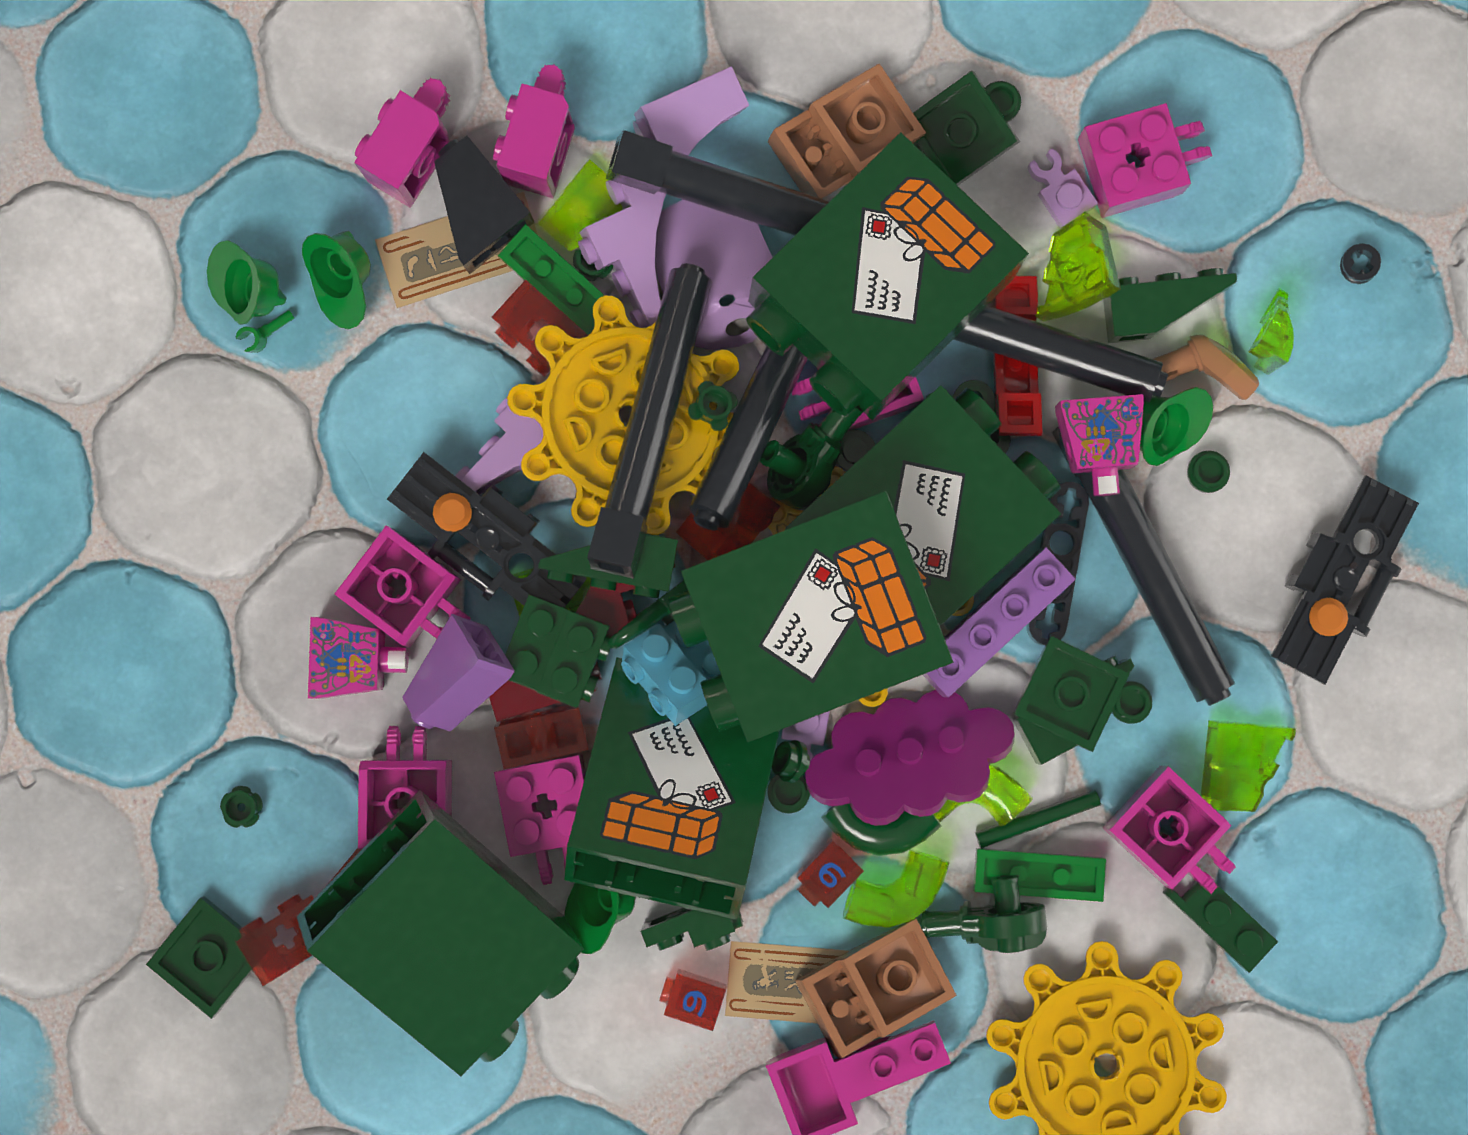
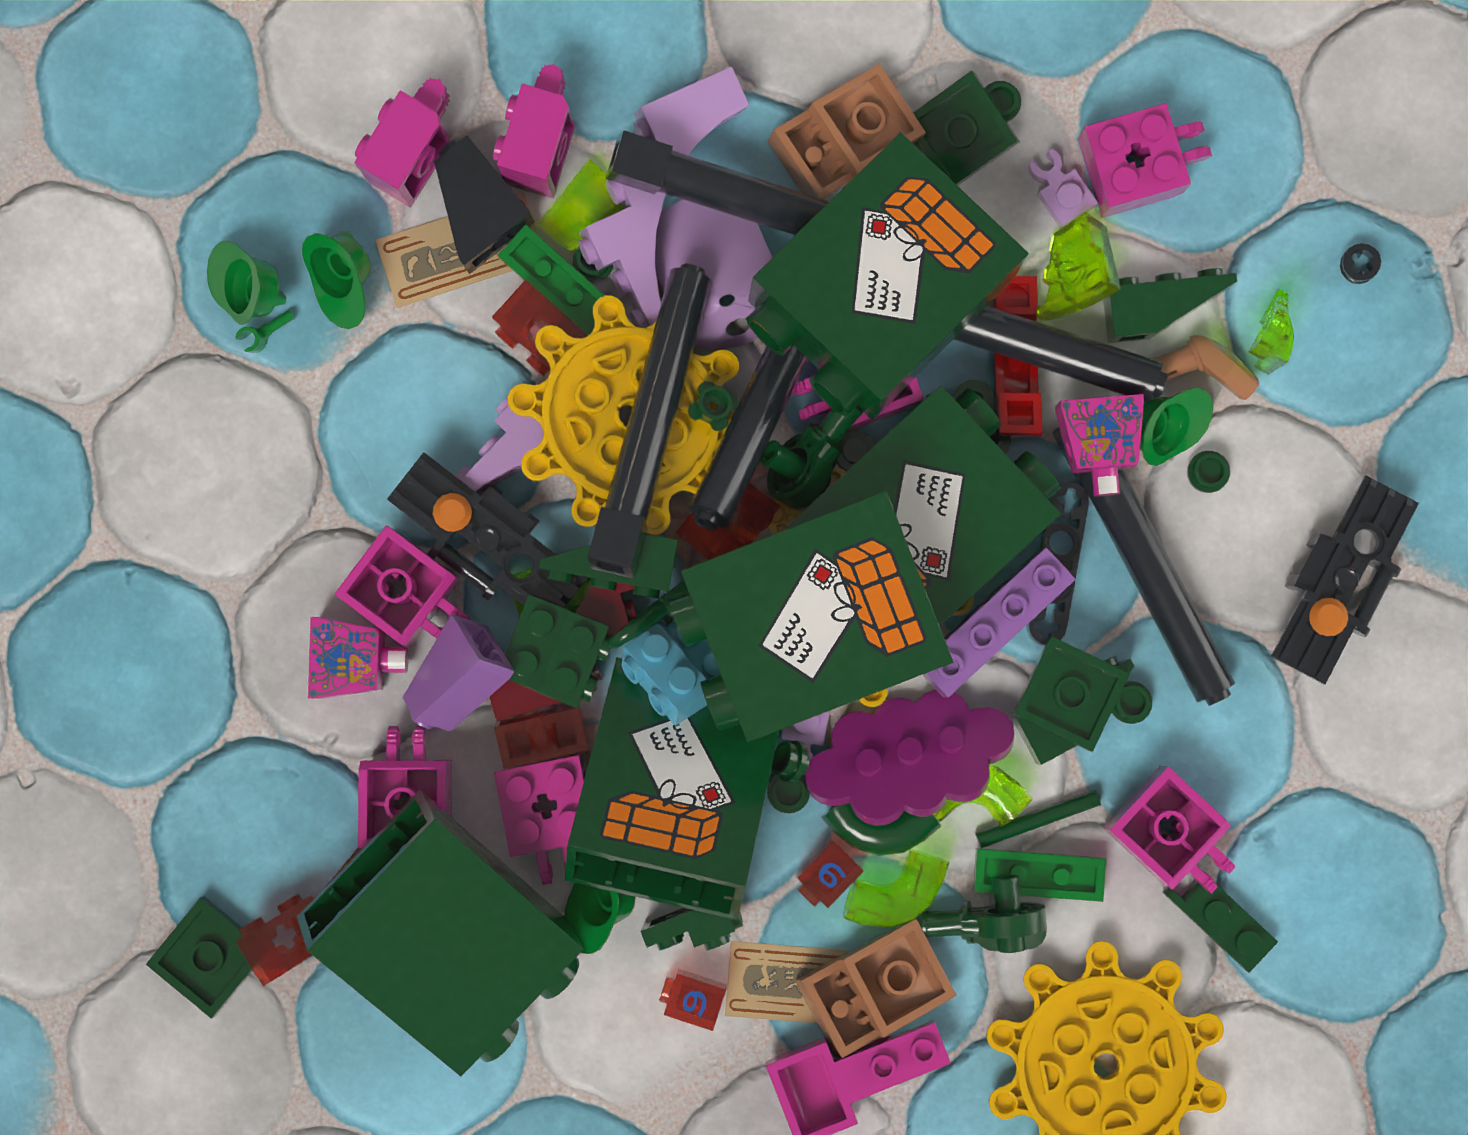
dark green plate [220,786,263,828] -> none
clear neon green slope [1201,720,1296,812] -> none

